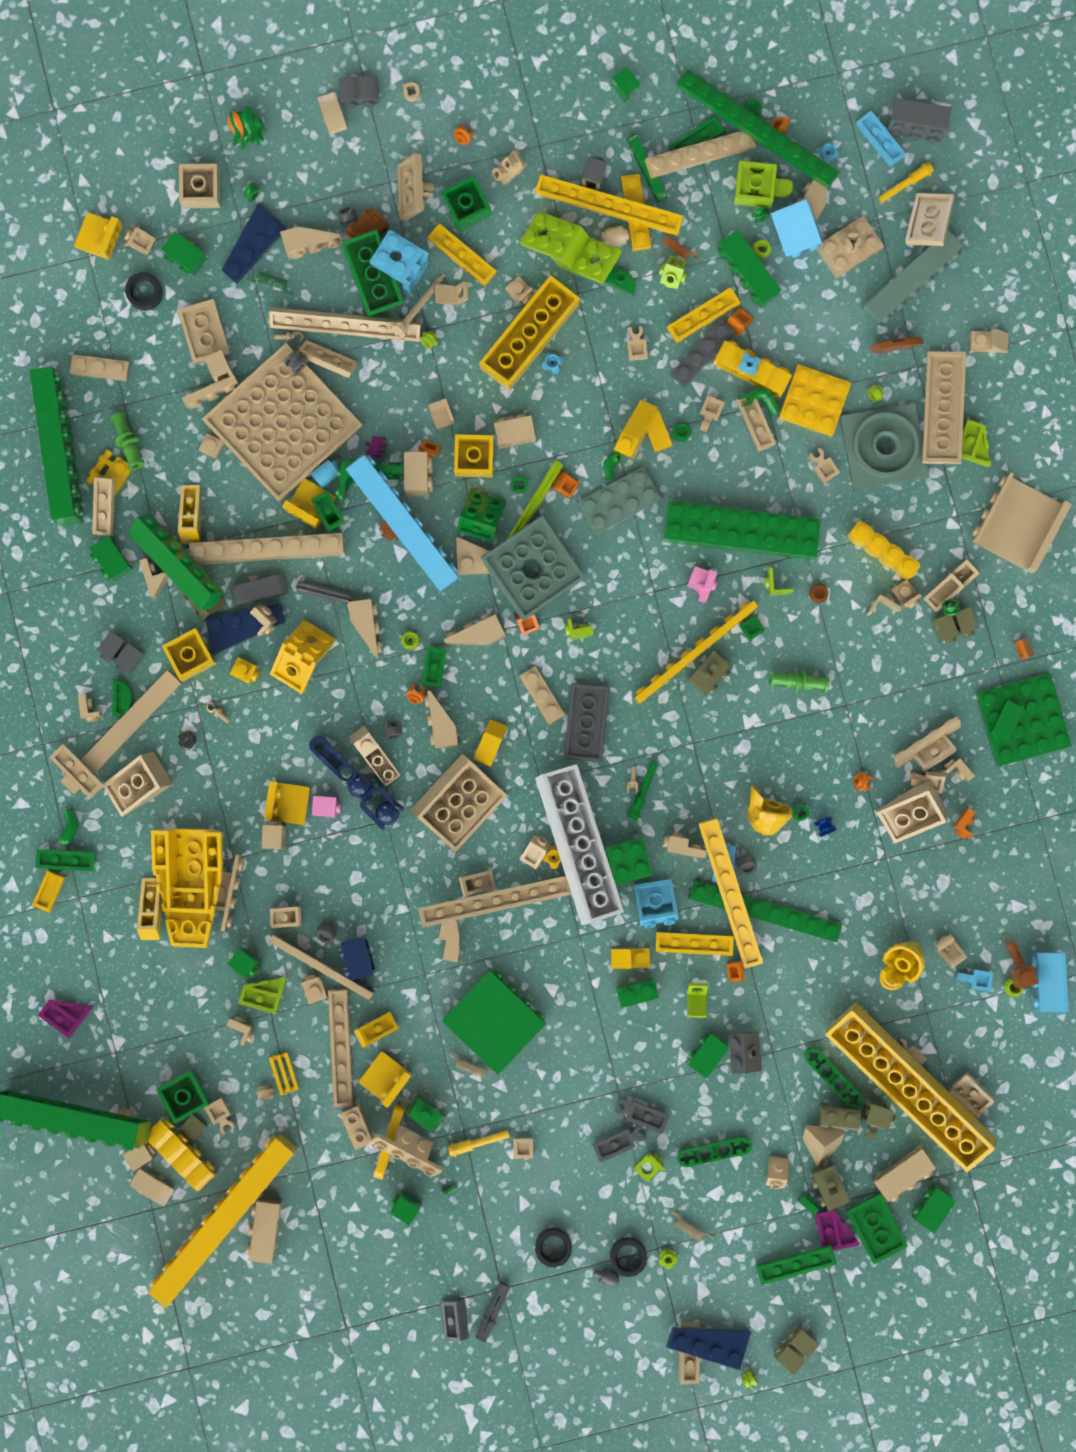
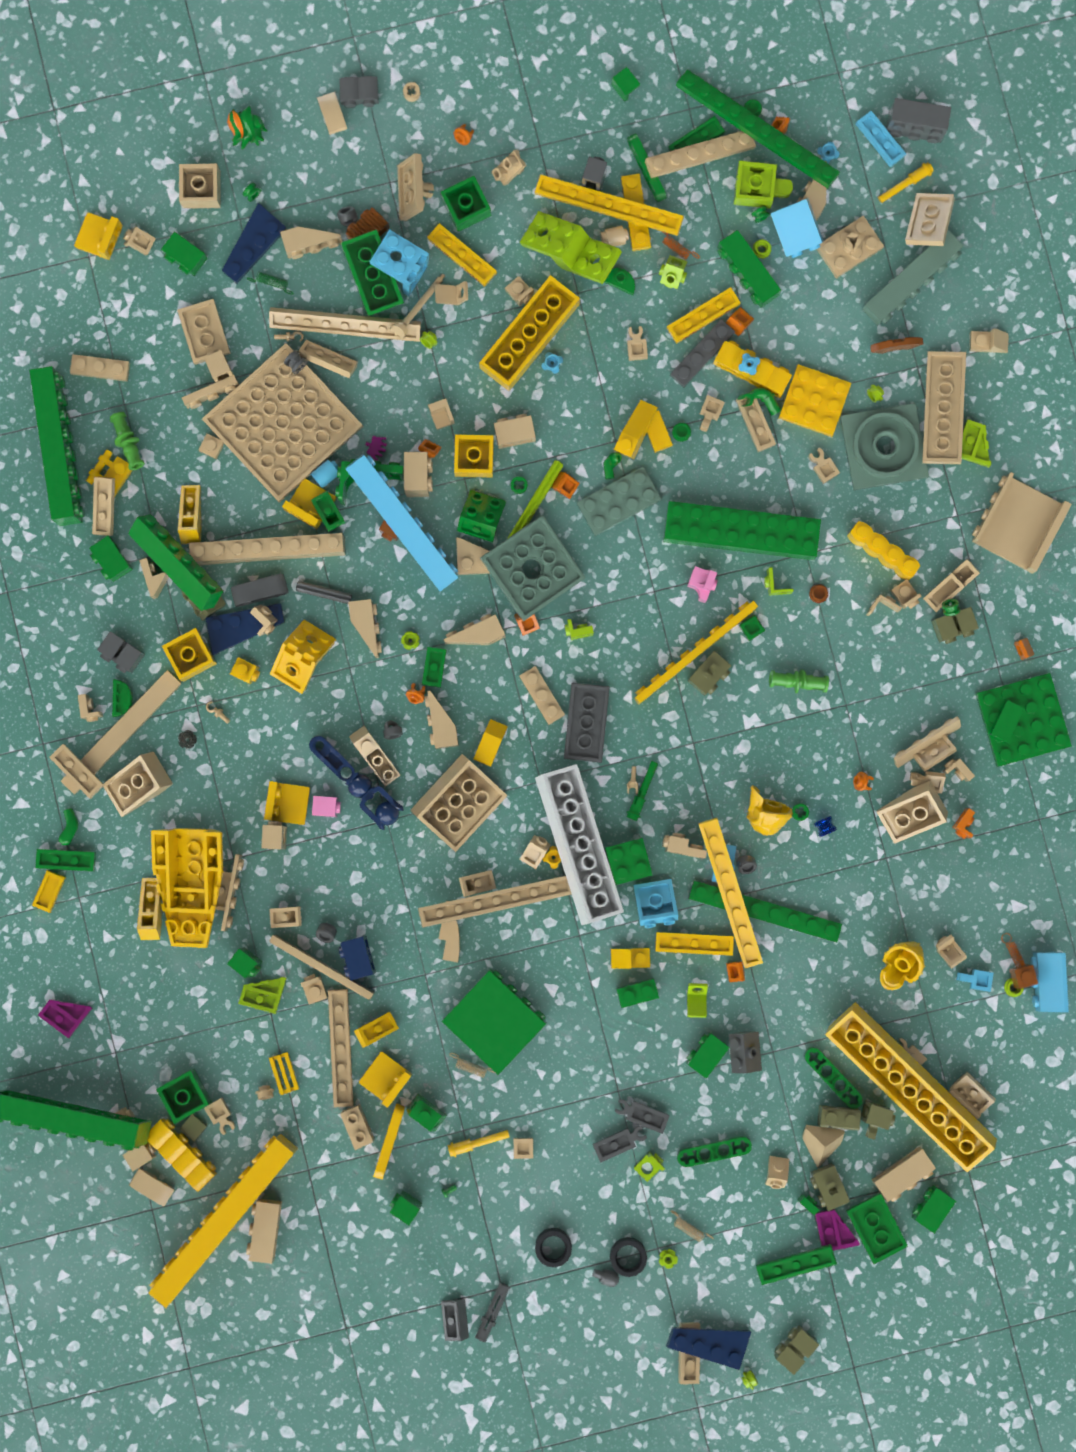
black tyre [125,272,163,311] -> none
tan bracket [226,1016,254,1045] -> none
tan bracket [369,1125,443,1176] -> none

